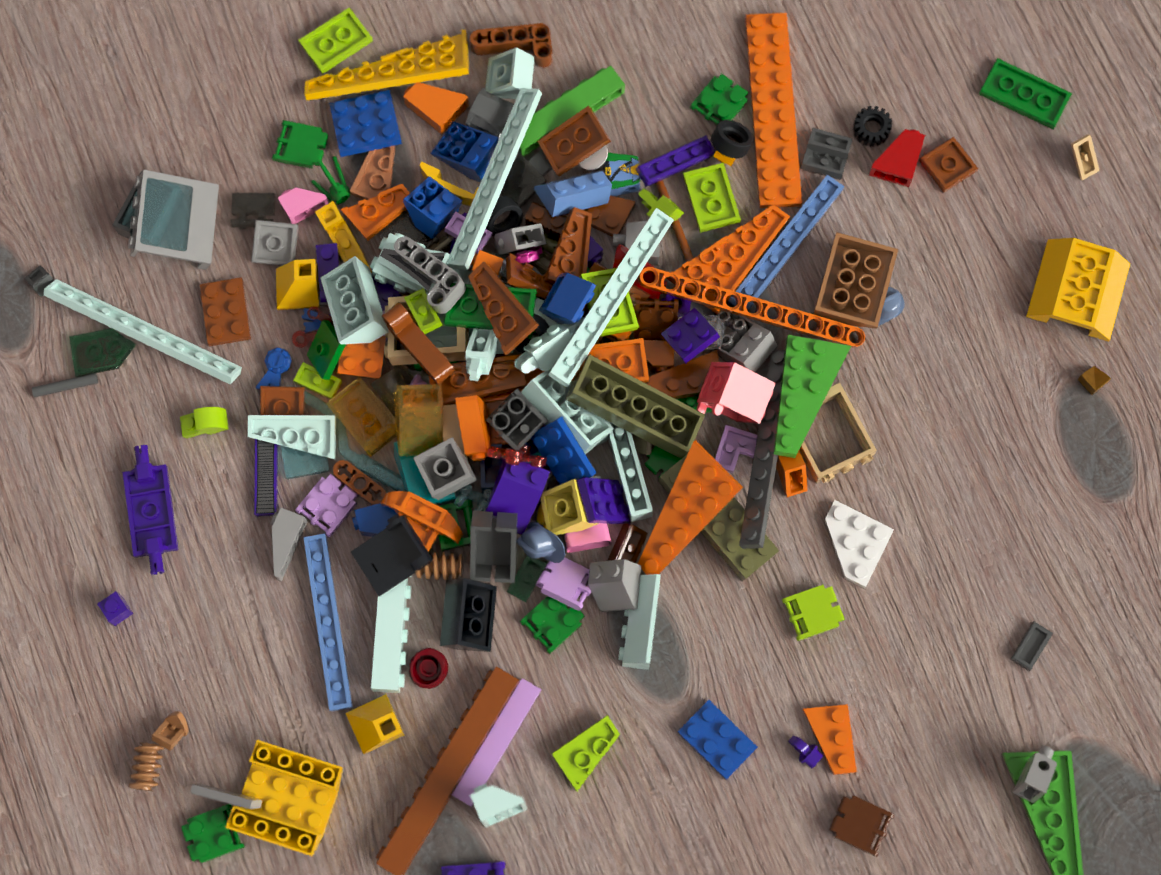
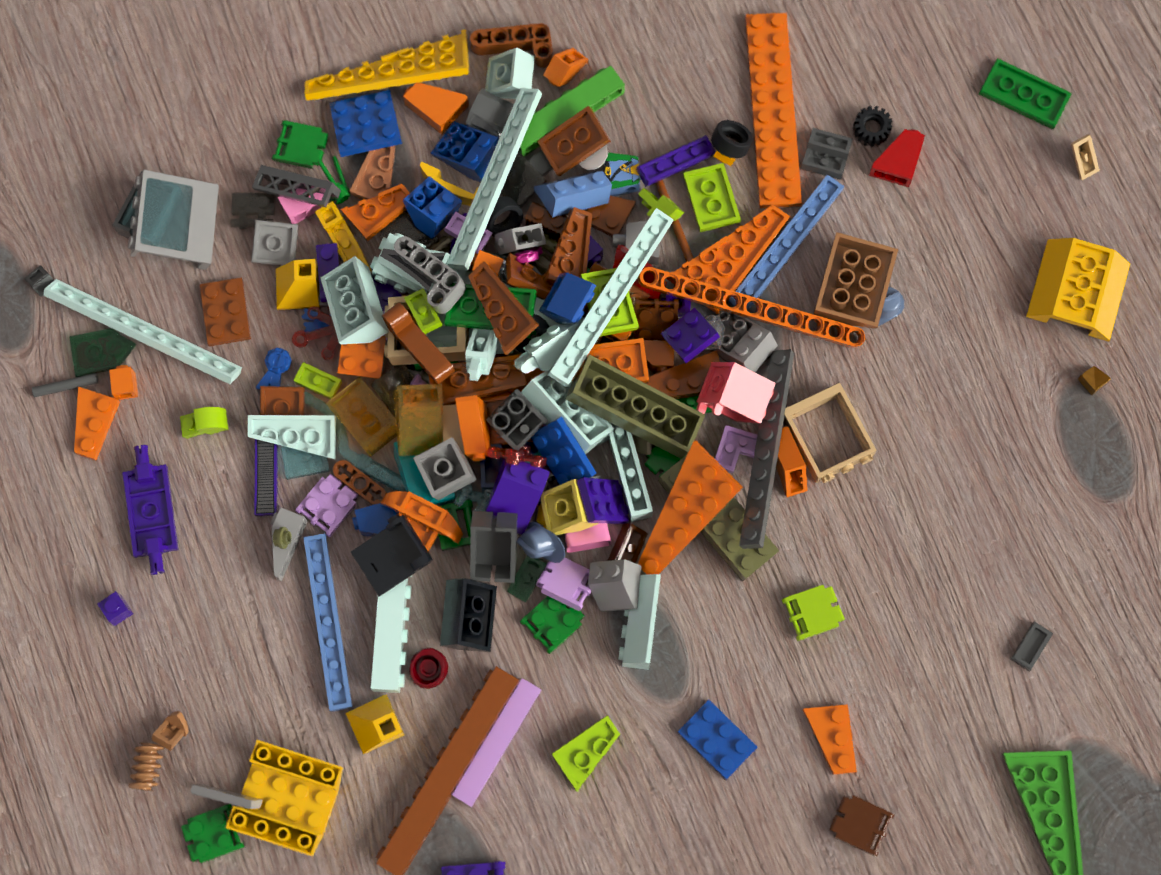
lime plate [298,7,373,74] -> none
green plate [307,320,346,380] -> none
medium nougat piece [416,552,463,581] -> none
light aqua slope [470,784,527,827] -> none
green plate [690,74,748,124] -> none
bright green wing [773,335,851,458] -> none
dark purple piece [788,735,823,769] -> none
white plate [824,500,894,589] -> none
dark orange tile [919,137,979,193] -> none
light grey torso [1012,746,1057,803] -> none
none -> orange wing [74,387,120,461]
none -> orange brick [109,365,138,400]
none -> dark grey fence [252,165,341,208]
none -> olive plate [273,527,292,549]
none -> orange slope [543,48,589,87]

